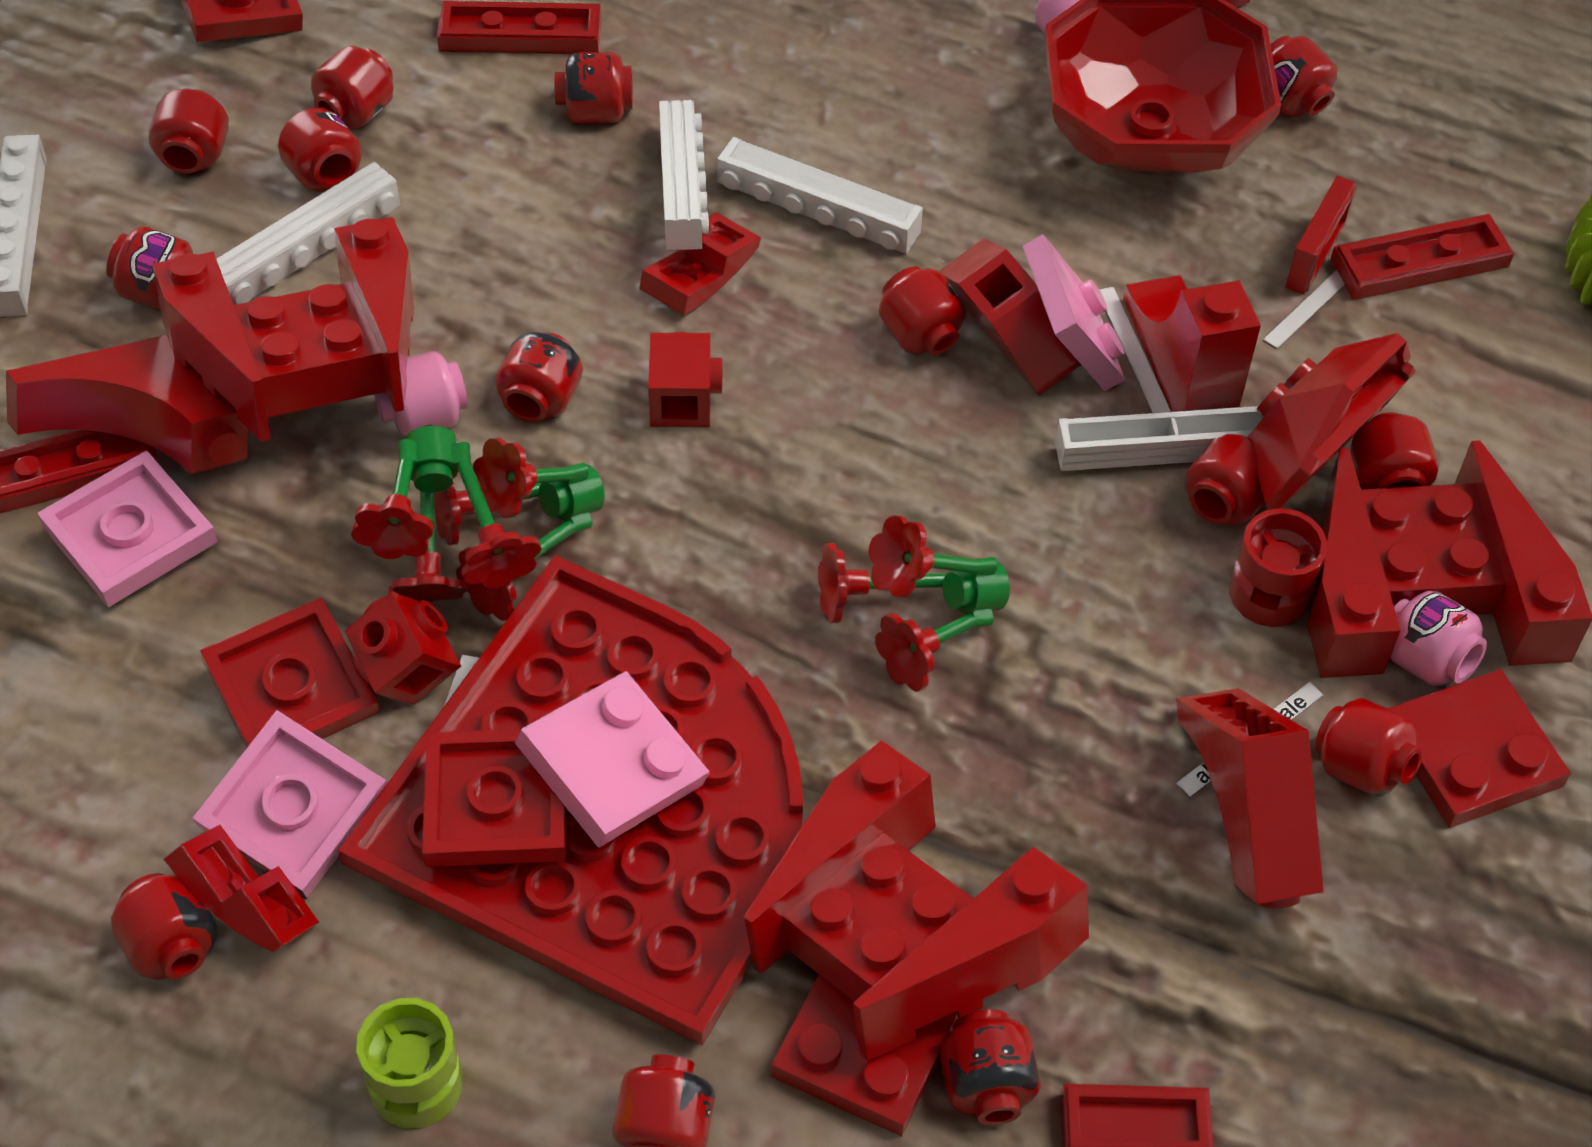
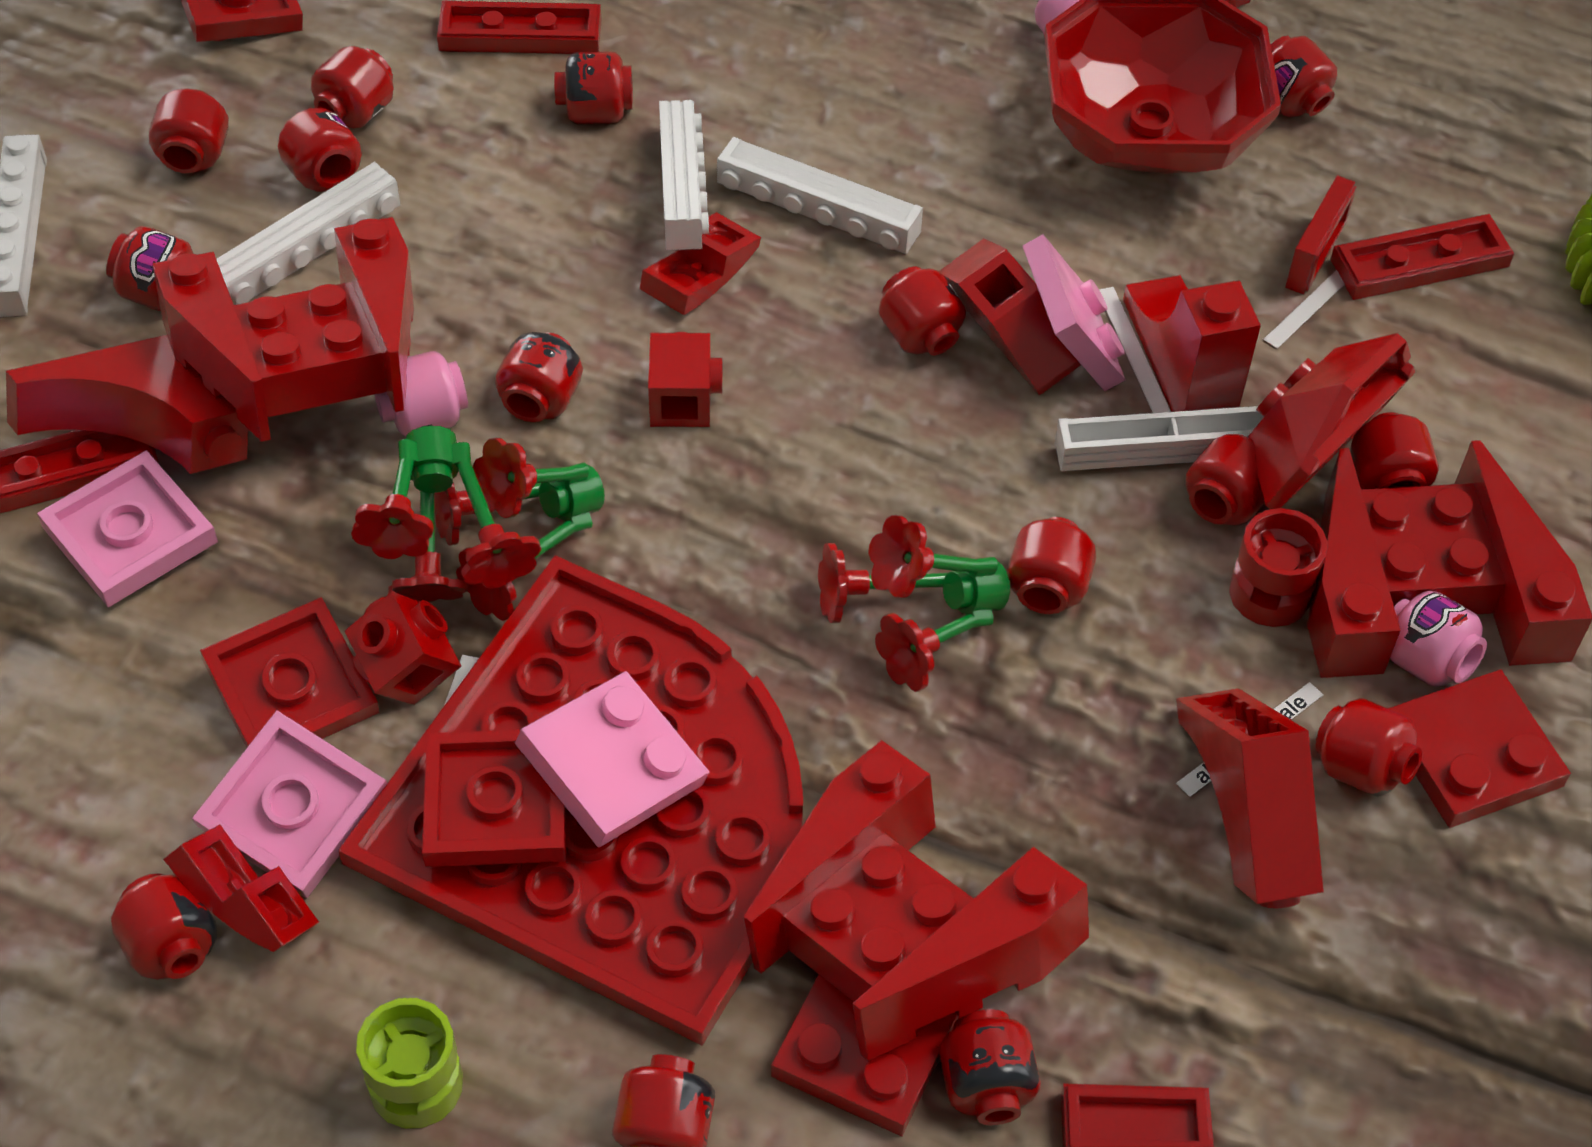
none -> red head [1007,517,1096,614]

